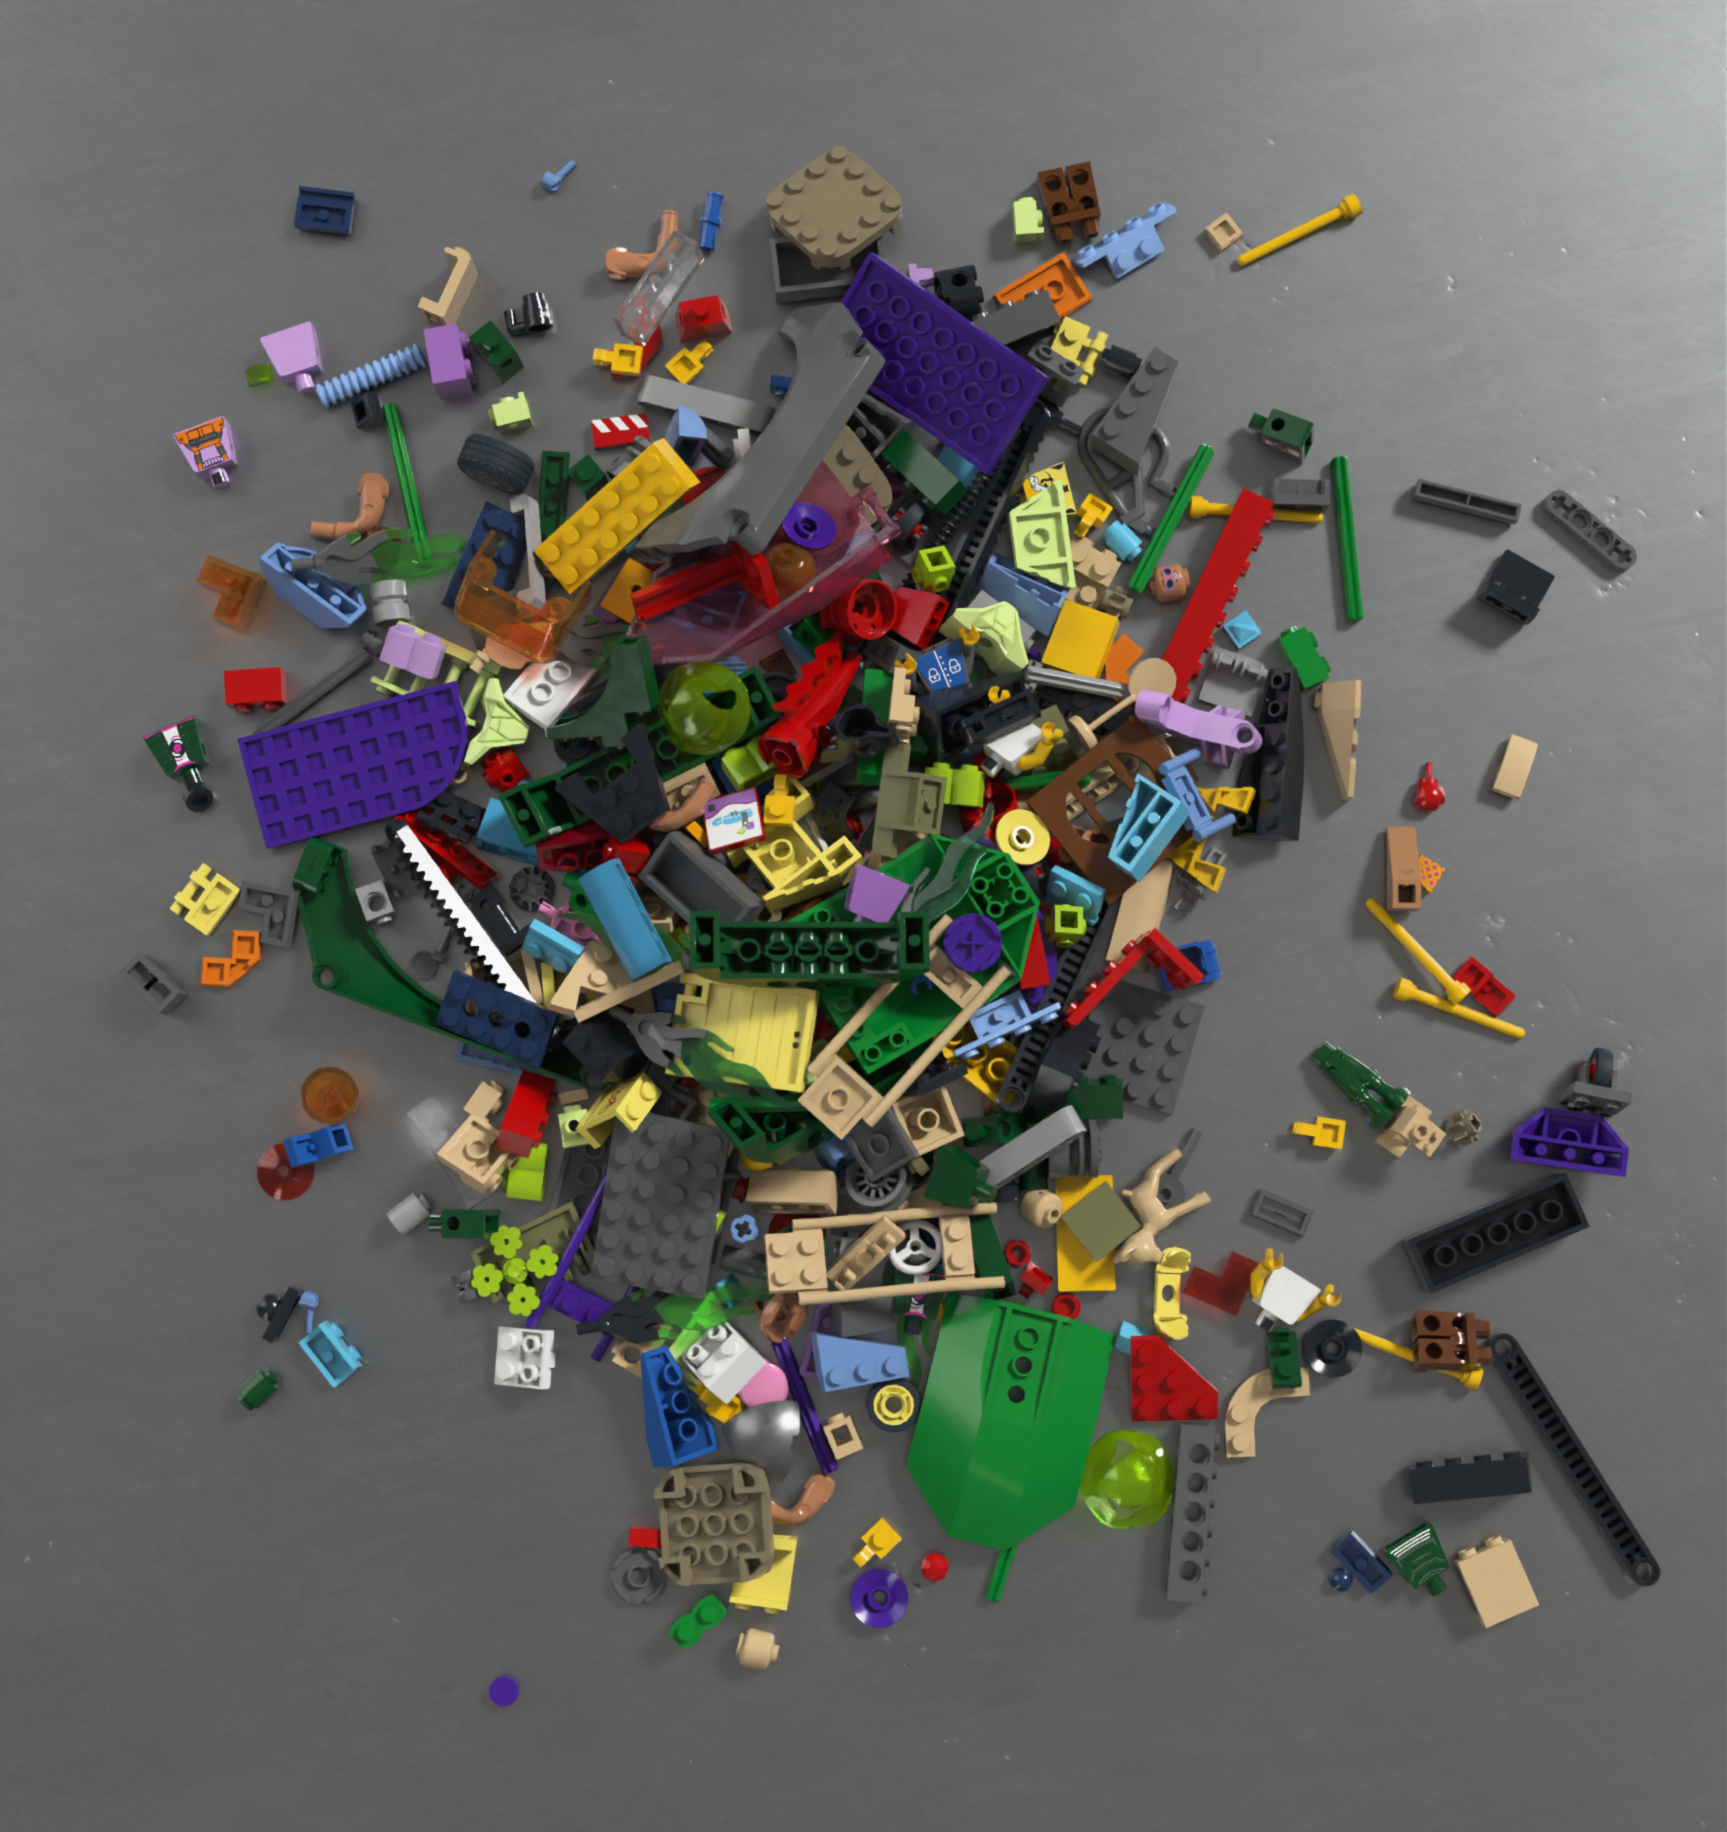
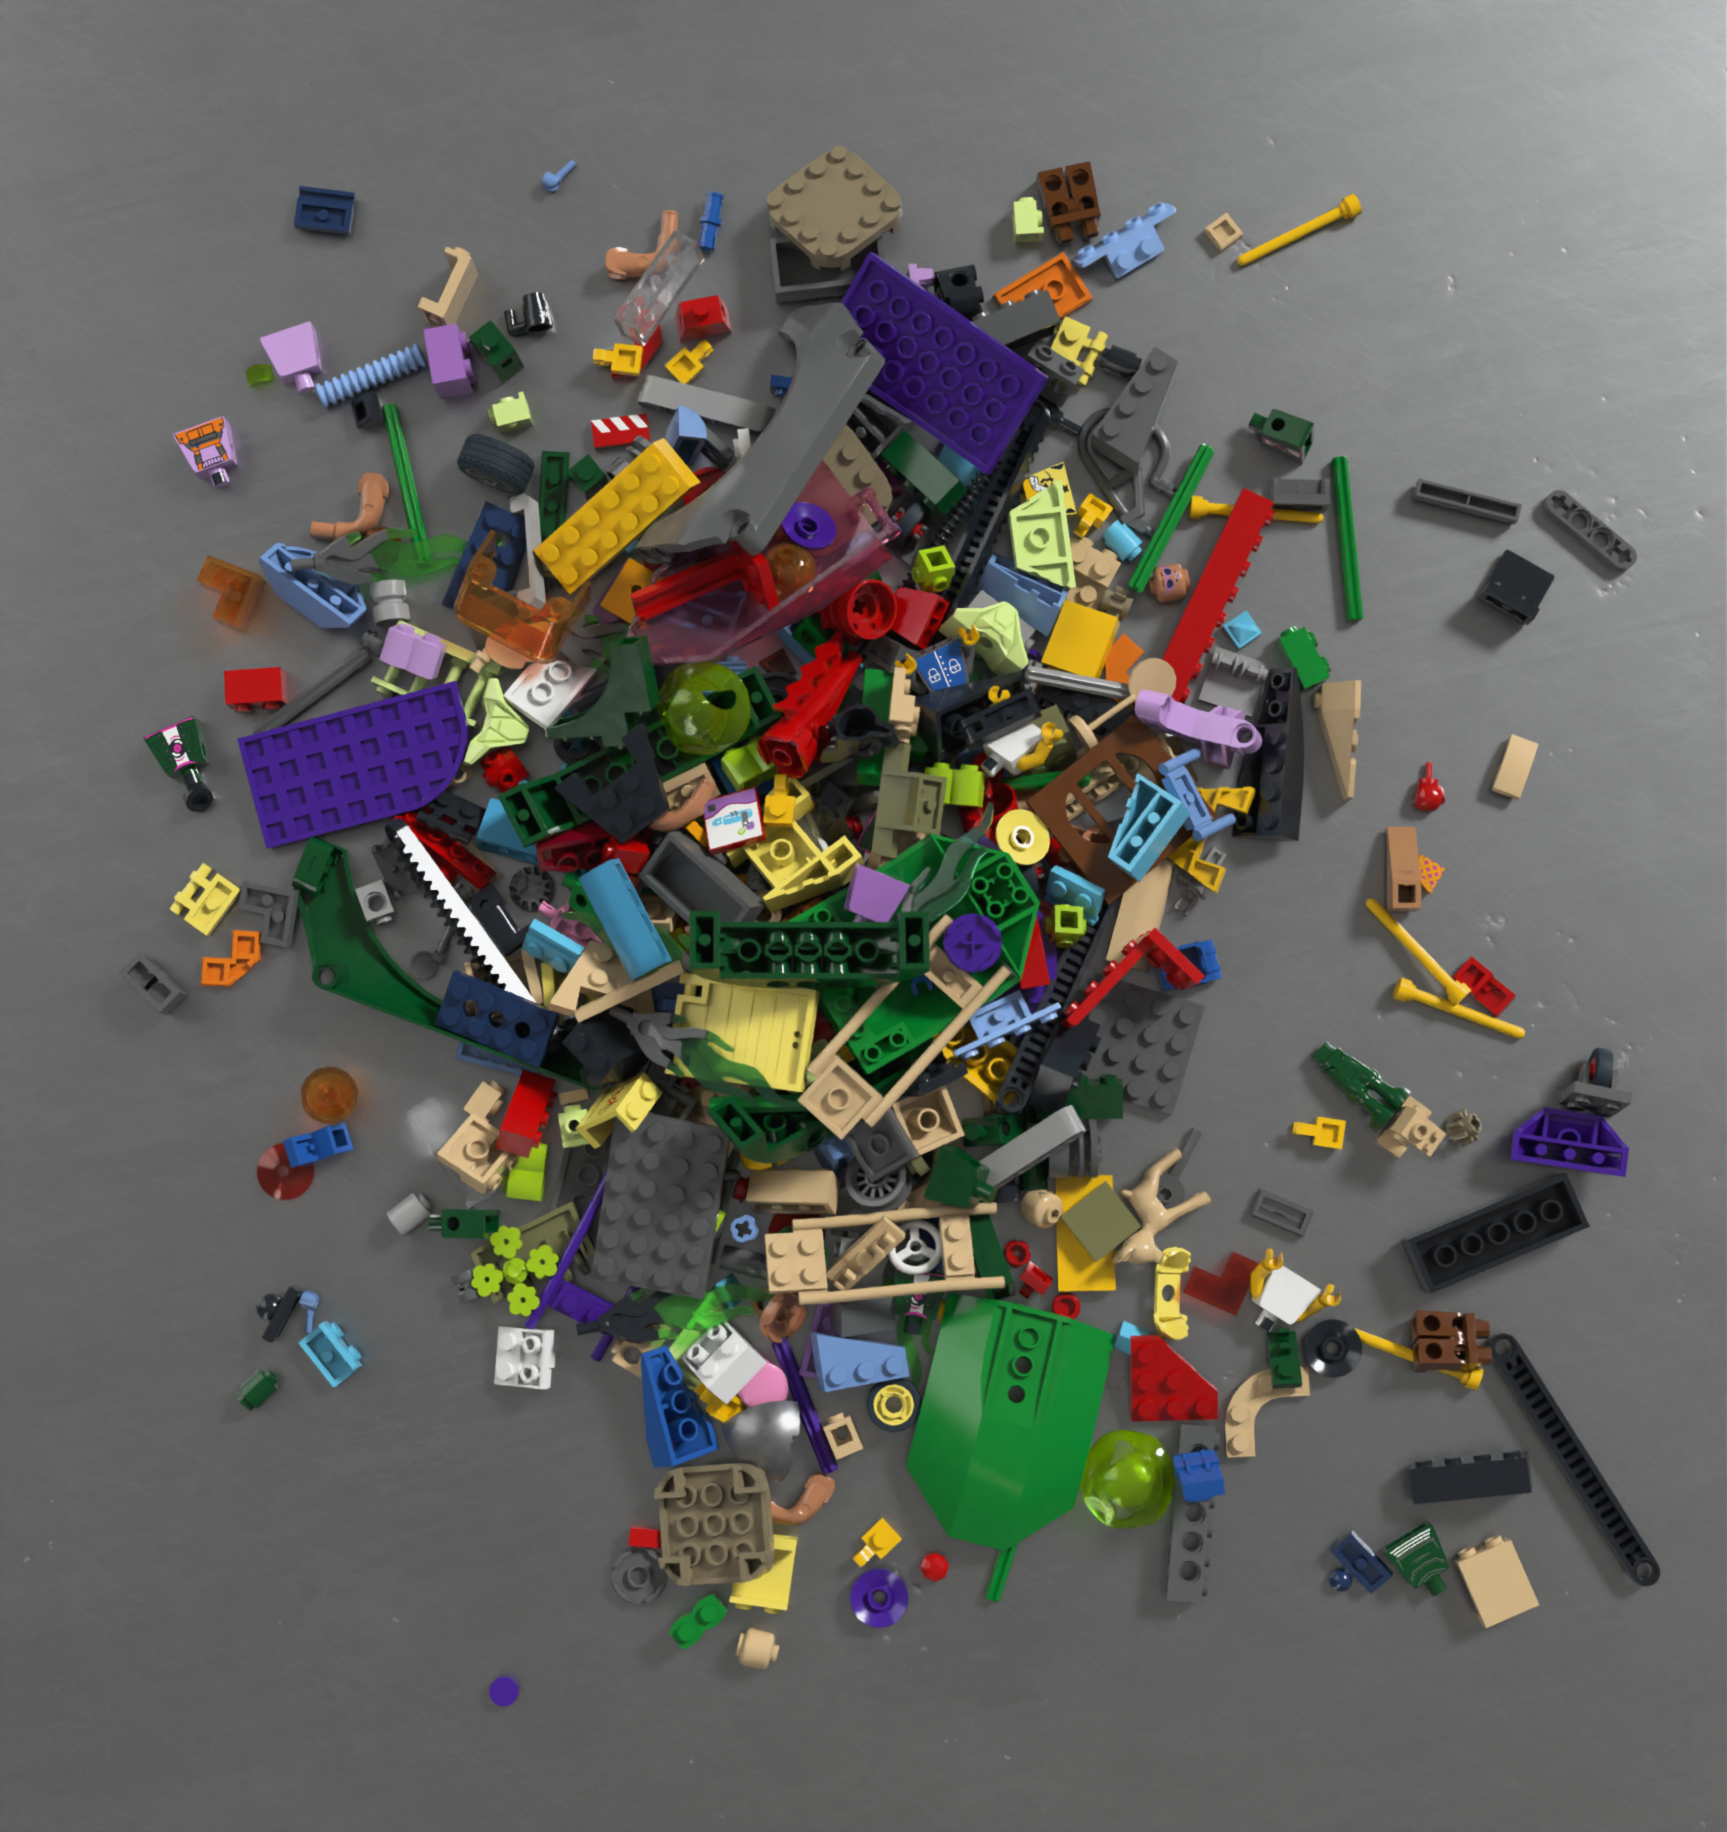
none -> blue piece [1173,1449,1225,1502]

